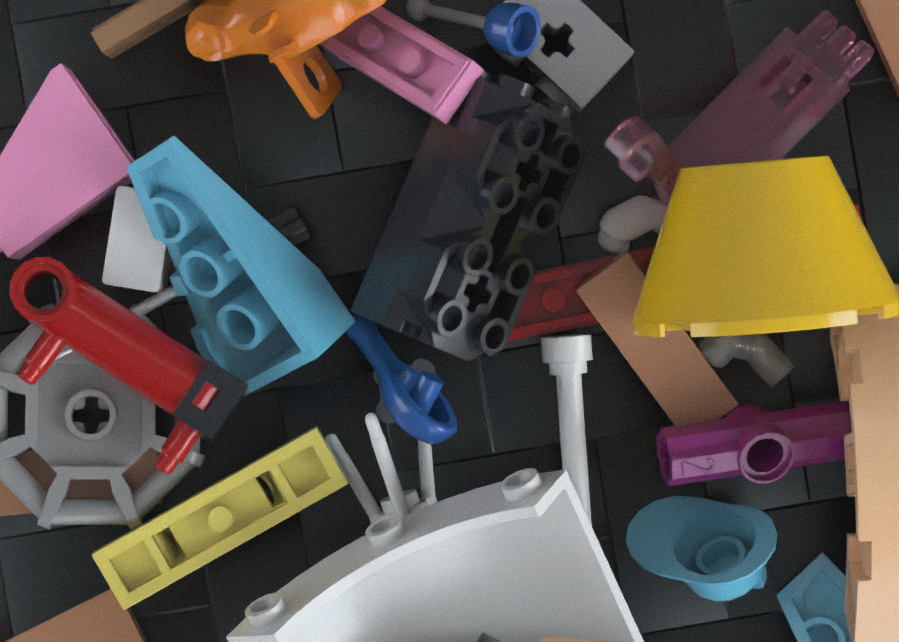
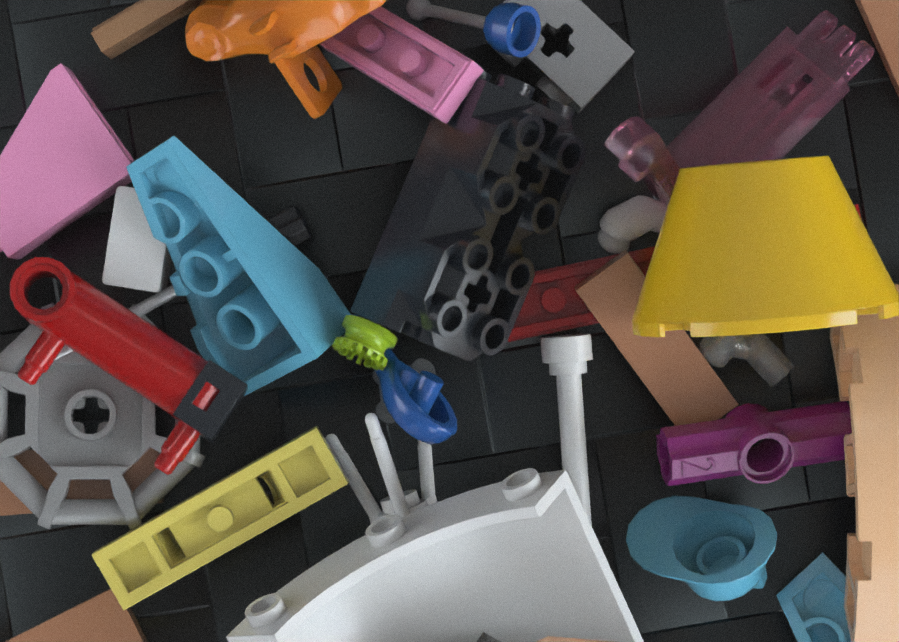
none -> lime bush [331,315,398,370]

